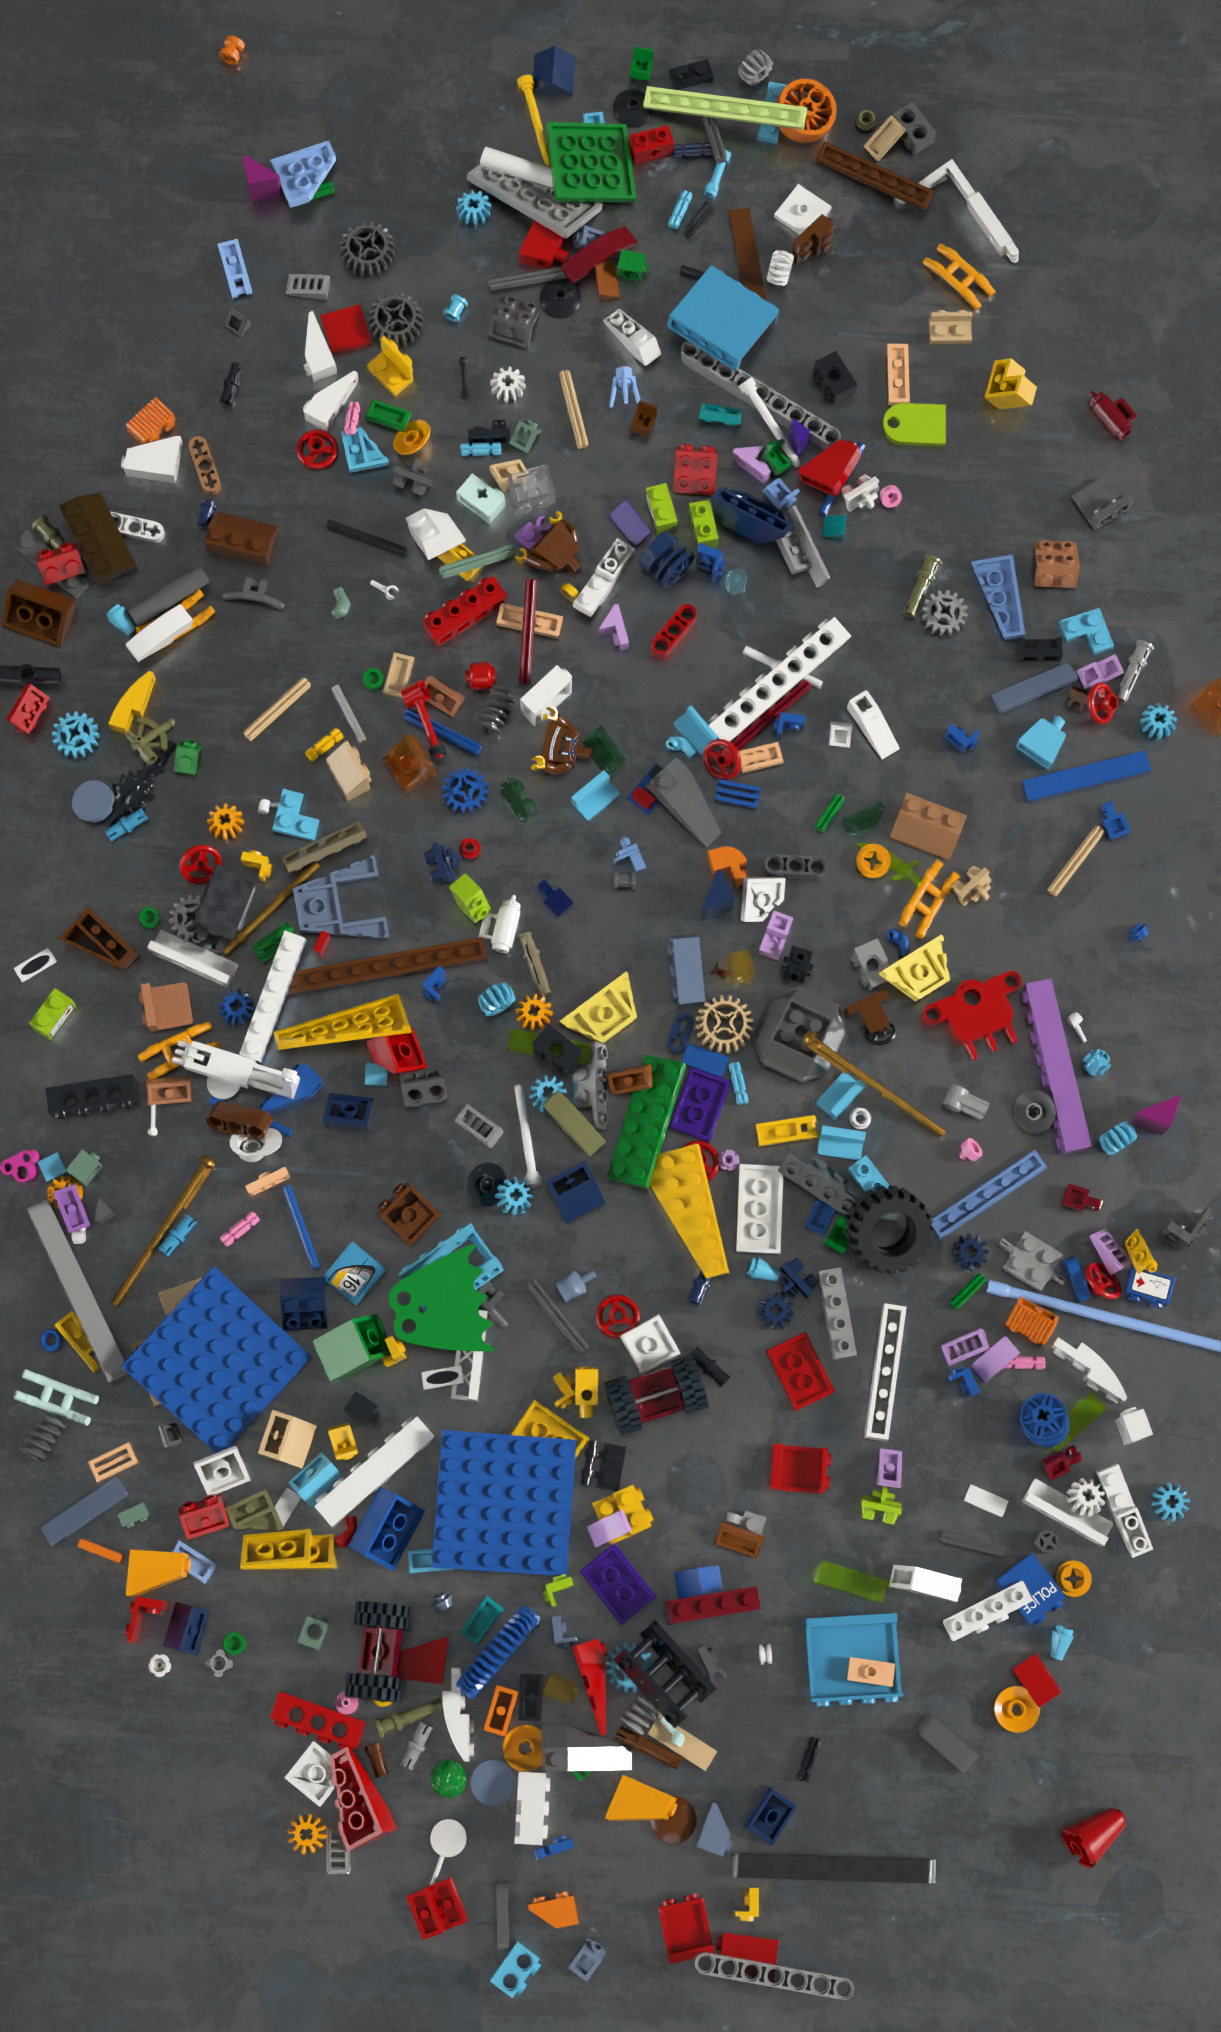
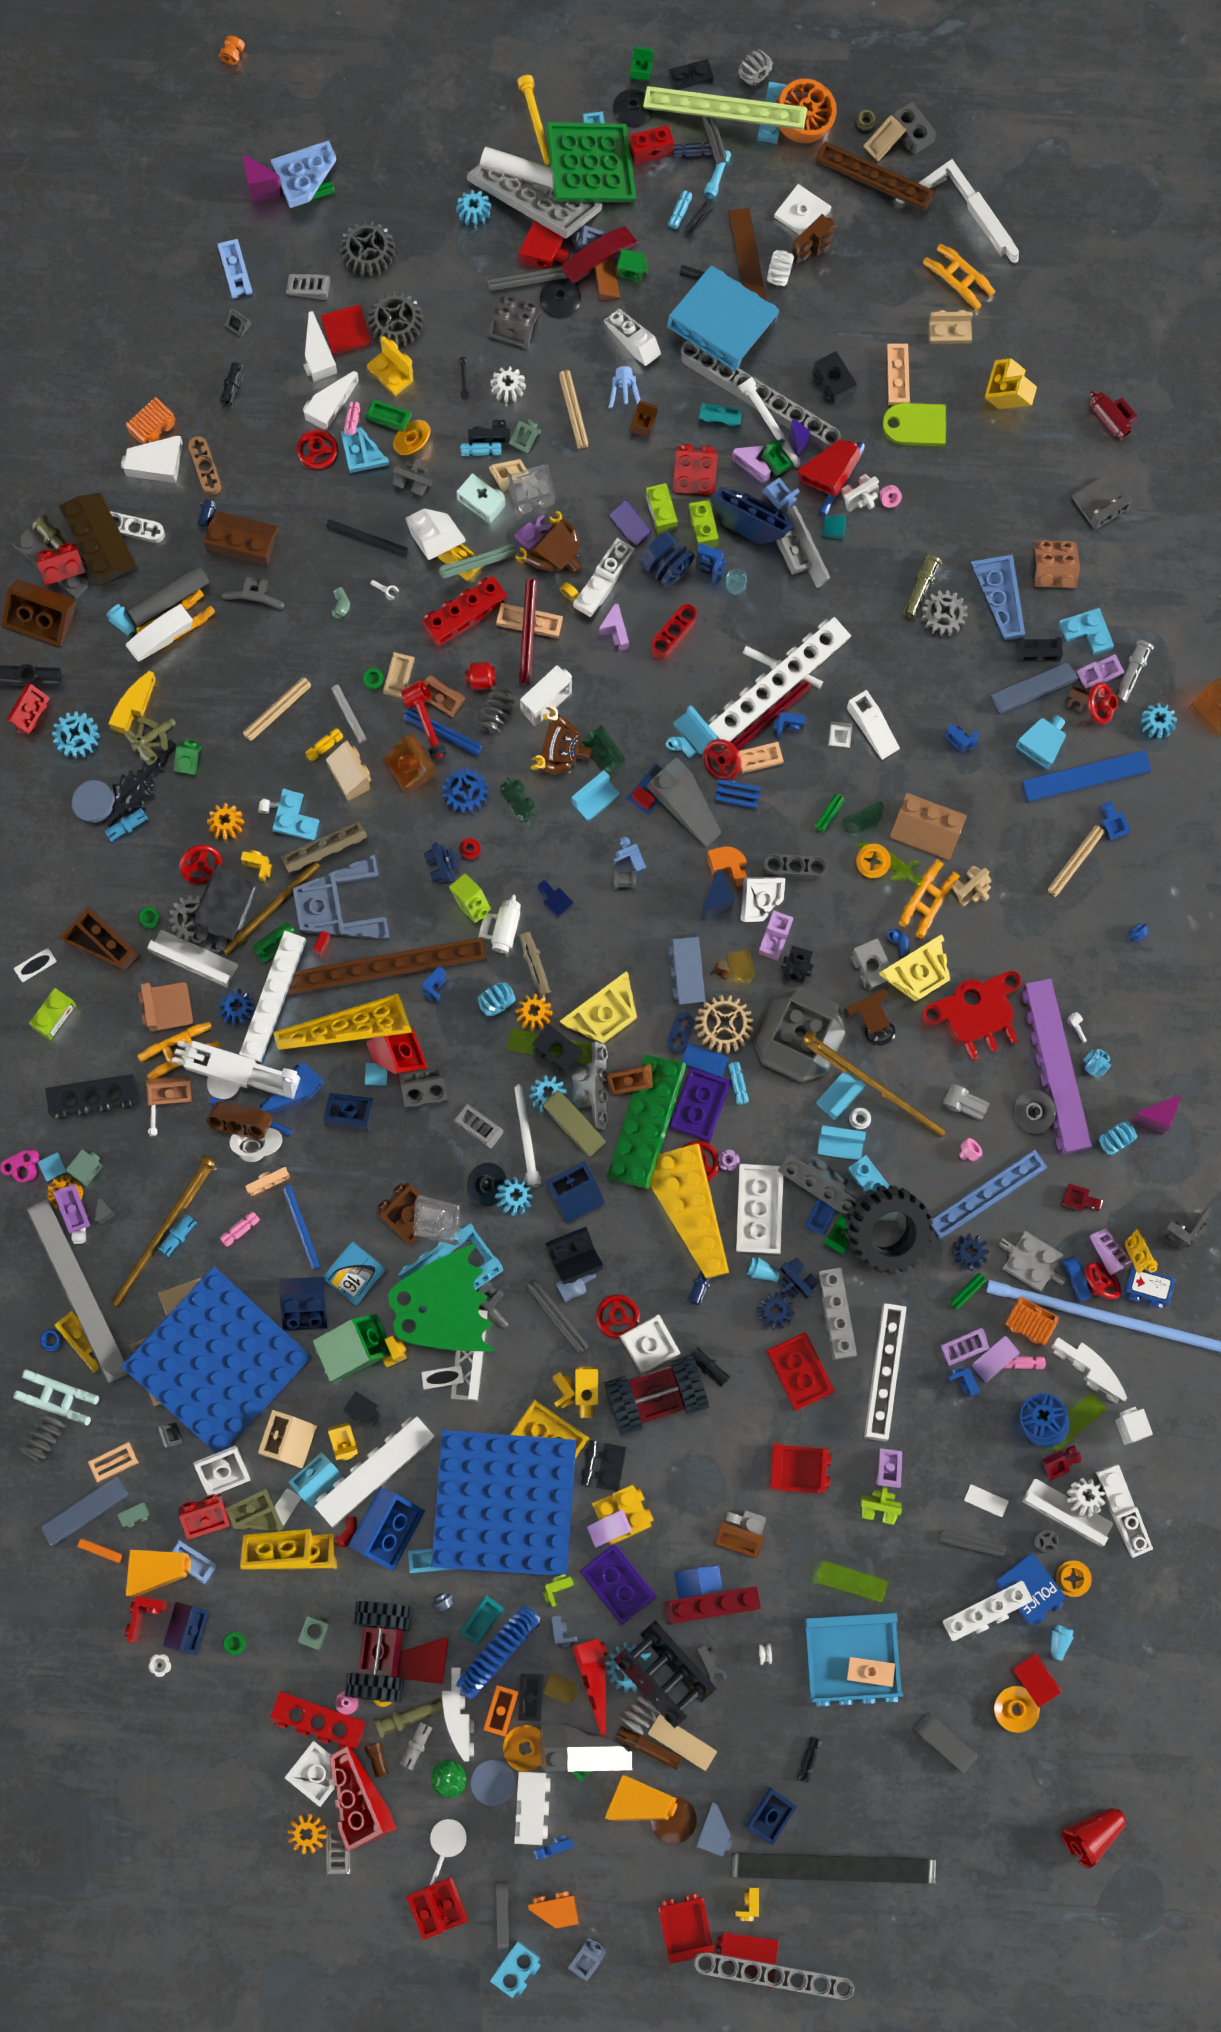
light grey plate [206,1650,233,1677] -> none
medium azure bush [442,294,468,323] -> none
dark blue slope [532,46,575,96] -> none
light aqua hand [660,1717,685,1747] -> none
yellow plate [755,1115,819,1147] -> none
white slope [889,1565,962,1602] -> none
medium azure gear [1151,1483,1190,1522] -> none
none -> clear plate [414,1195,460,1245]
none -> black bracket [545,1227,604,1285]

